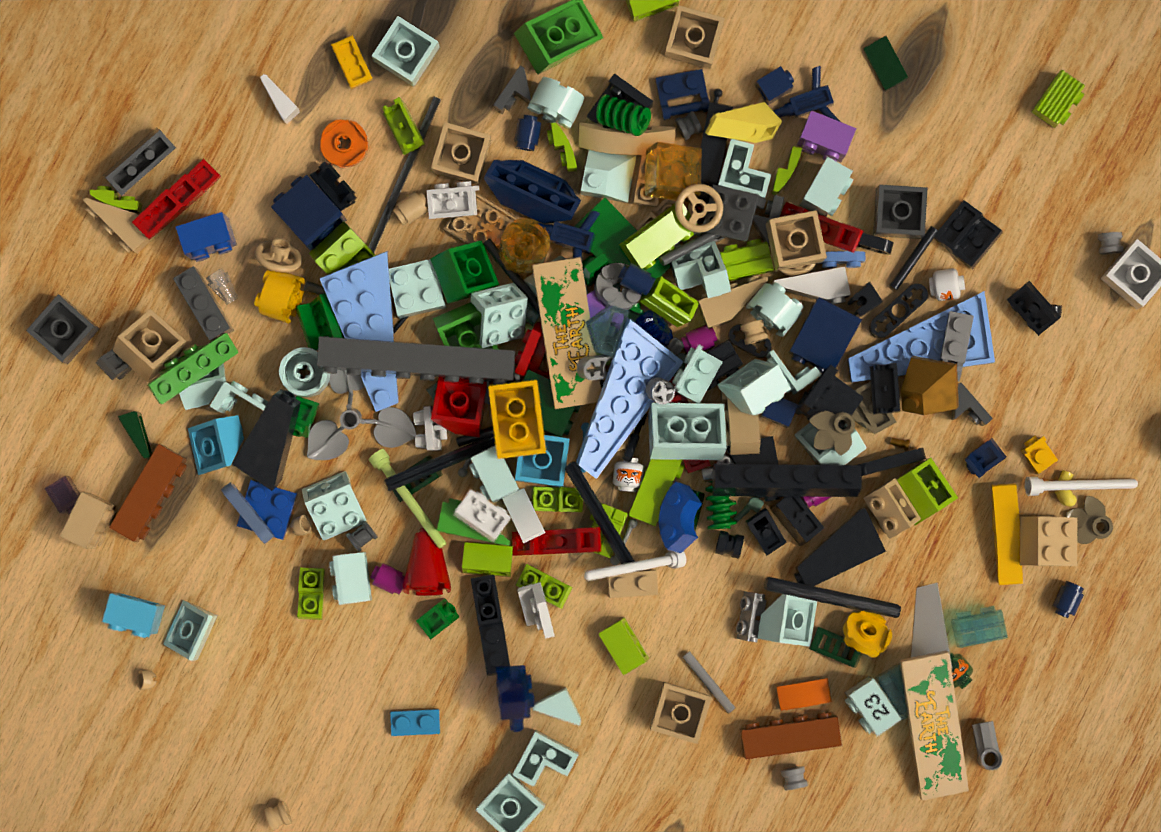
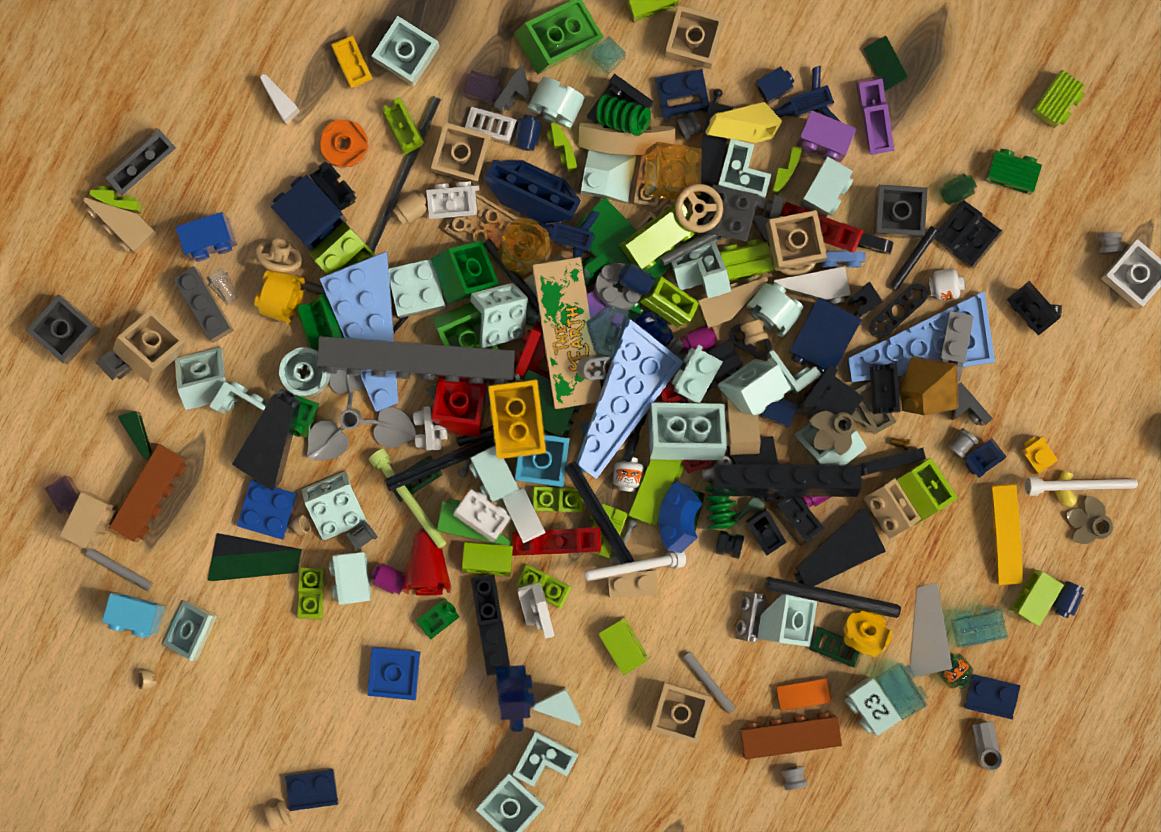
red slope [132,159,221,240] -> none
bright green bracket [148,333,238,404] -> none
medium azure slope [187,415,244,475] -> none
sand blue beam [221,482,275,544] -> none
dark azure plate [390,709,440,736] -> none
light grey wheel [646,377,675,405] -> none
tan tile [900,650,969,801] -> none
tan brick [1020,517,1077,566] -> none
none -> light grey bar [85,549,153,591]
none -> dark green sticker [208,533,302,581]
none -> dark blue plate [285,769,339,811]
none -> blue plate [367,647,421,700]
none -> brick [464,70,502,106]
none -> white slope [465,107,517,145]
none -> clear light blue brick [592,36,626,75]
none -> medium lavender slope [856,76,895,155]
none -> clear green brick [939,173,977,206]
none -> light grey bush [946,428,979,460]
none -> dark blue plate [964,674,1021,720]
none -> green brick [985,149,1042,195]
none -> lime hinge [1010,569,1064,627]

